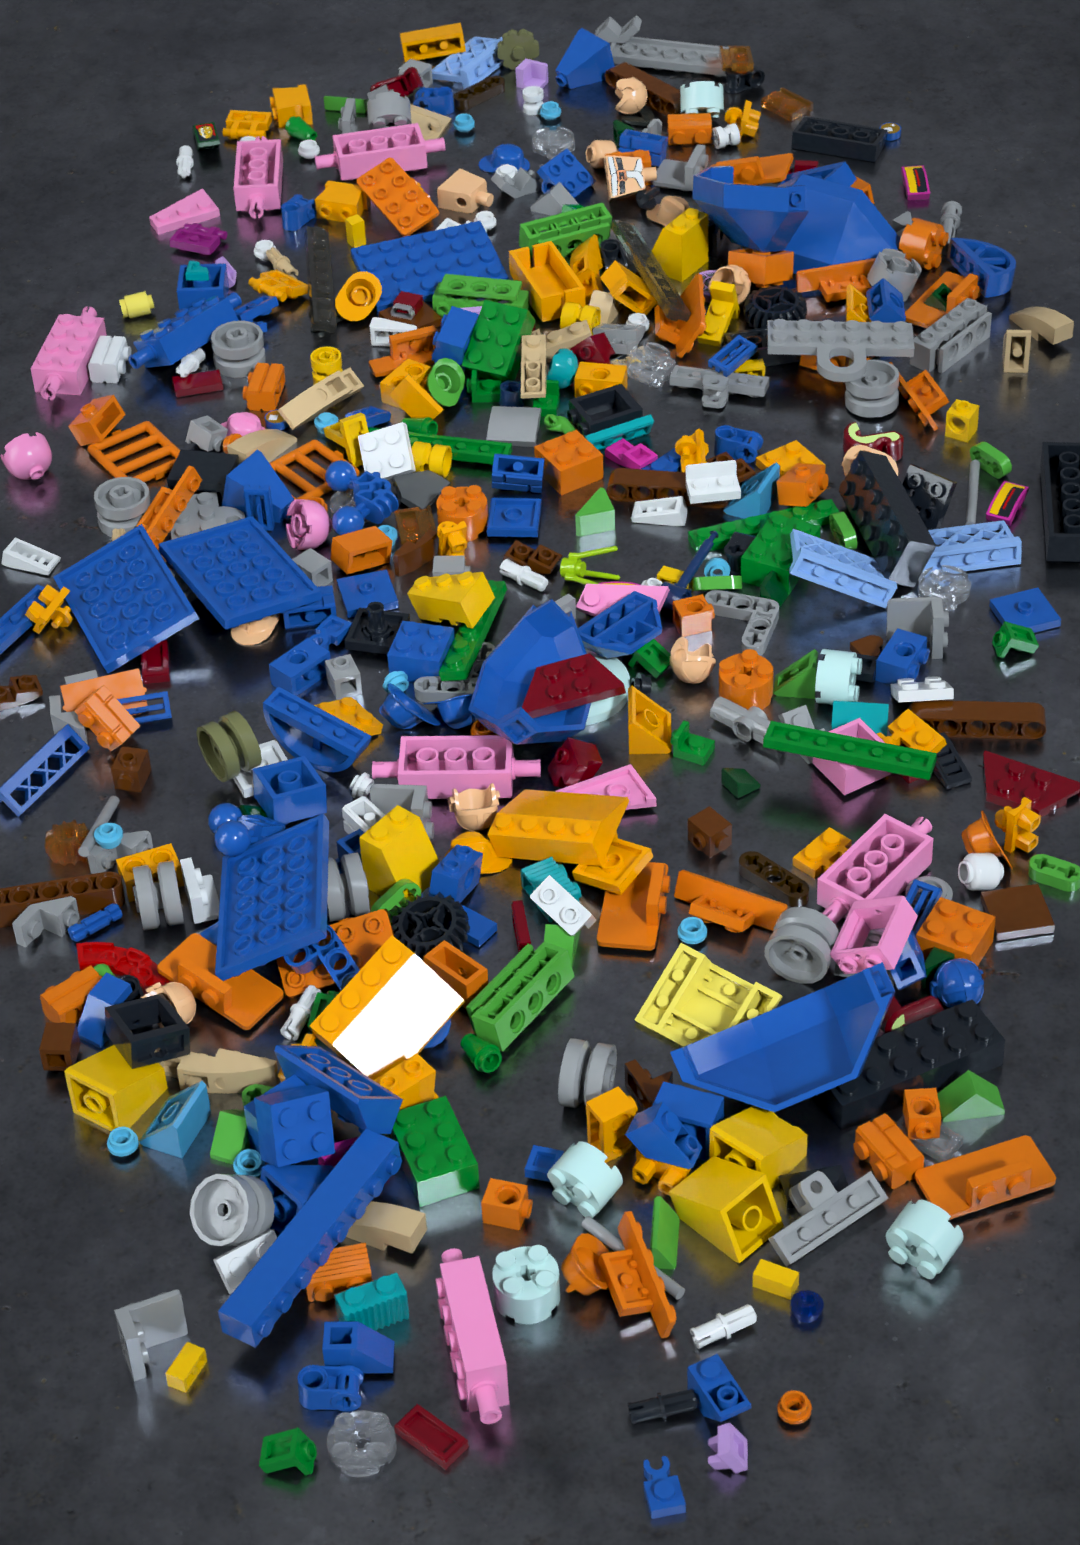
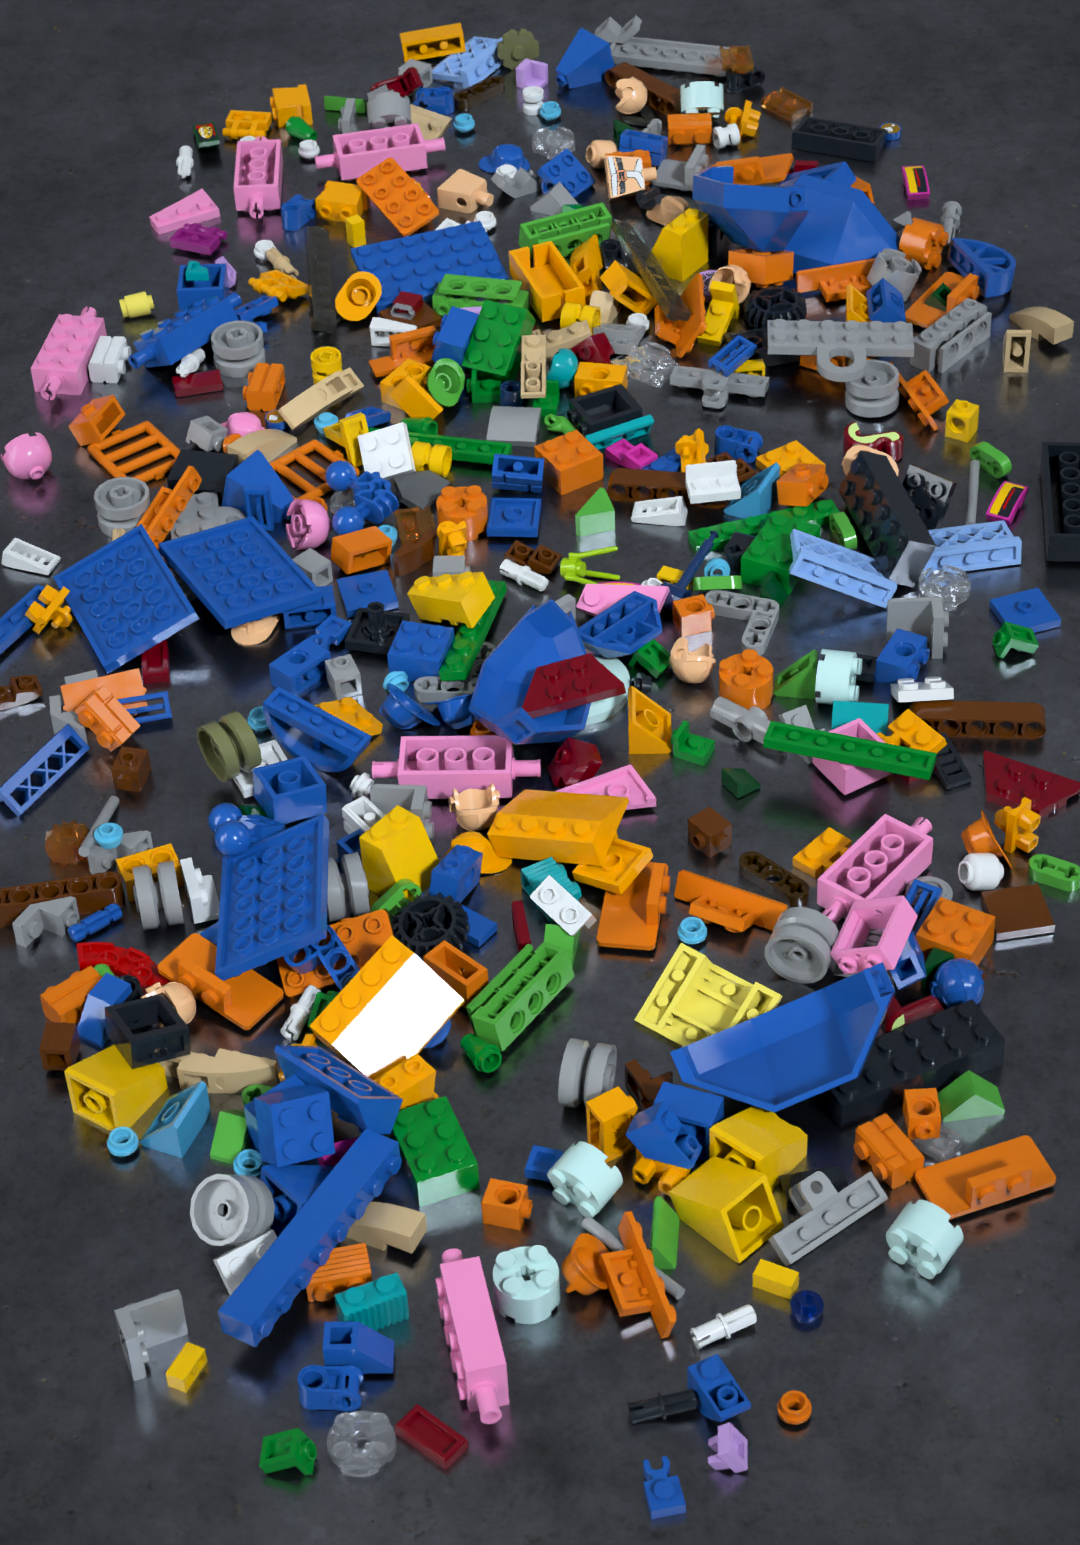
reddish brown tile [850,635,883,657] -> none
none -> medium azure plate [247,706,269,731]

